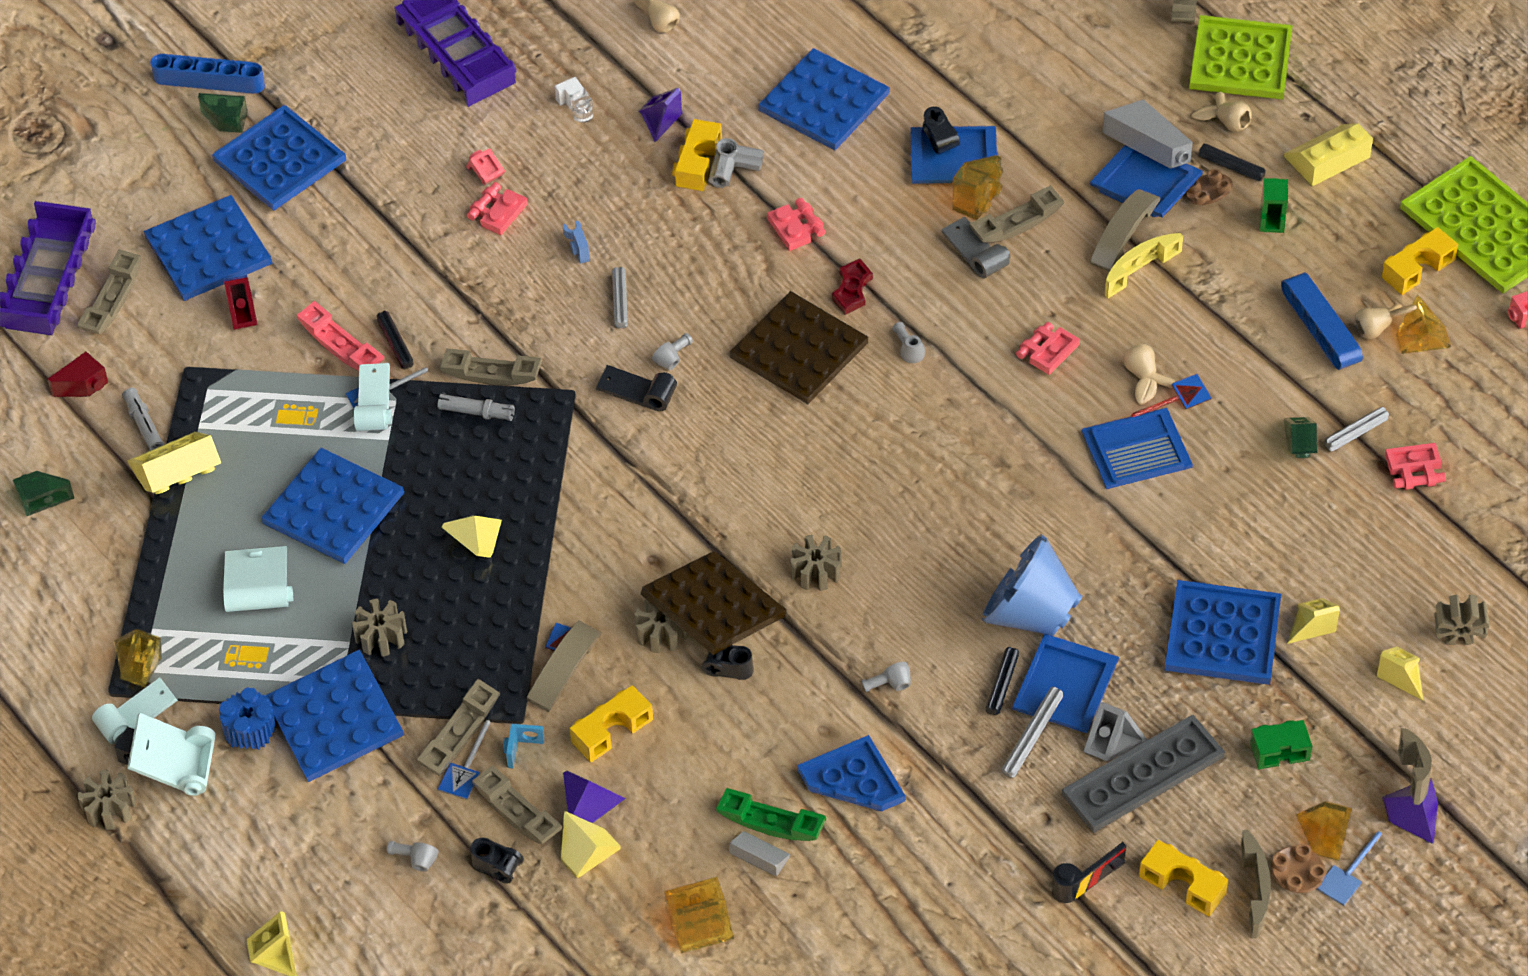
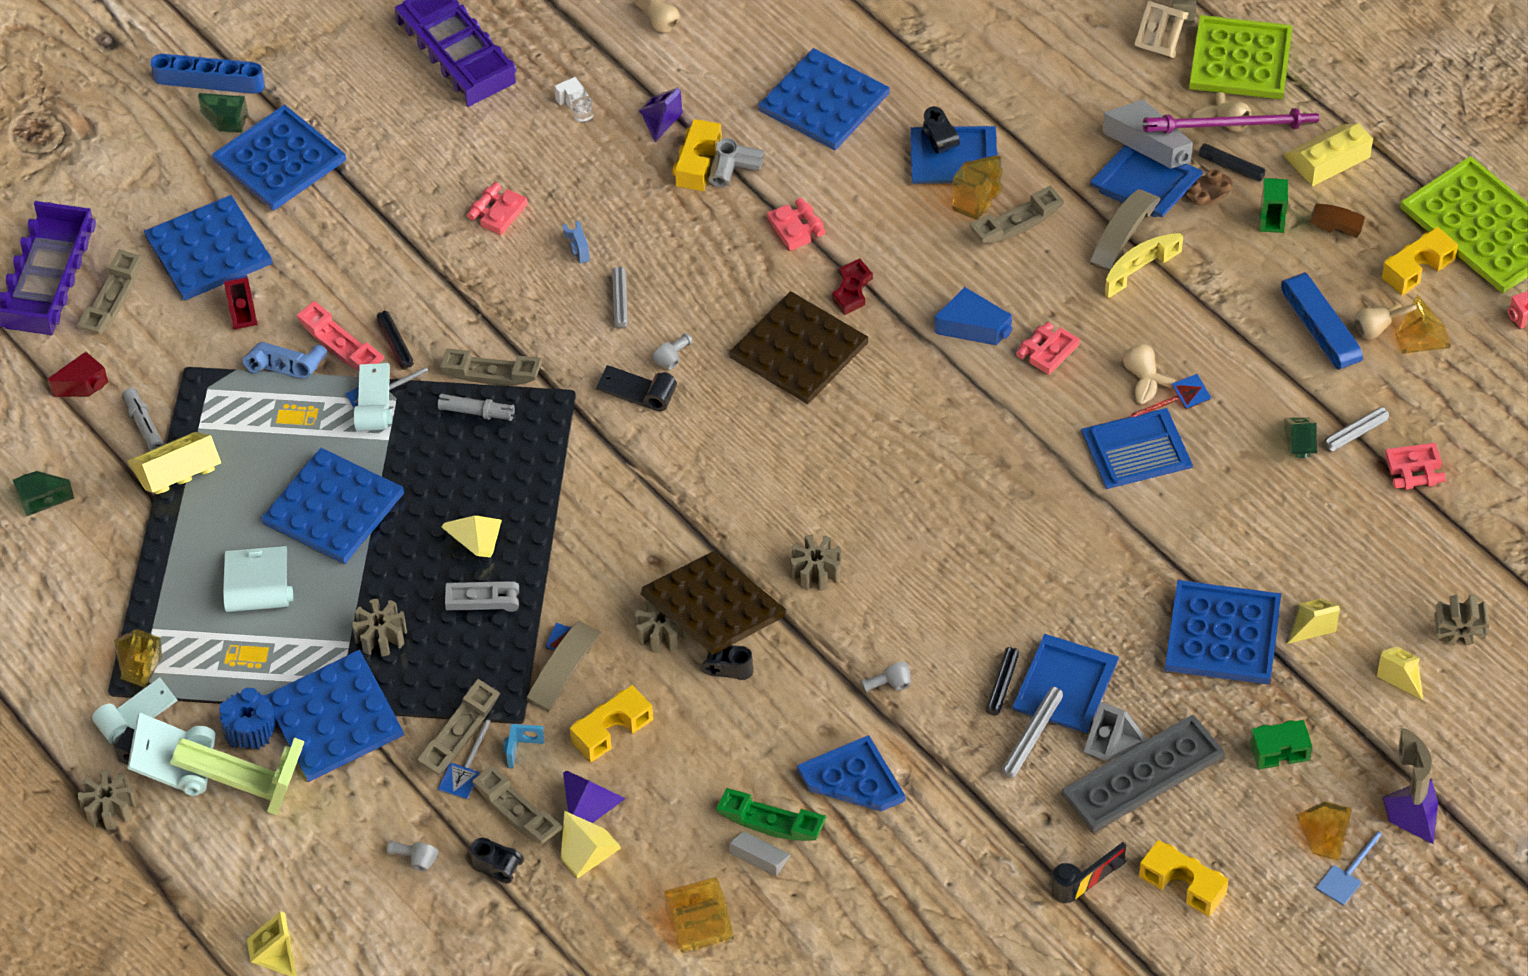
coral bracket [466,148,505,185] -> none
light grey bar [892,322,925,363] -> none
dark grey door [941,216,1010,279] -> none
medium blue cone [981,534,1082,636] -> none
dark tan slope [1241,830,1271,939] -> none
medium nougat dish [1271,843,1326,893] -> none
none -> yellowish green bracket [170,738,305,815]
none -> medium blue beam [243,342,327,378]
none -> light grey plate [445,581,519,612]
none -> blue slope [934,287,1013,345]
none -> tan plate [1134,1,1189,58]
none -> magenta bar [1142,108,1319,134]
none -> reddish brown slope [1310,203,1365,238]

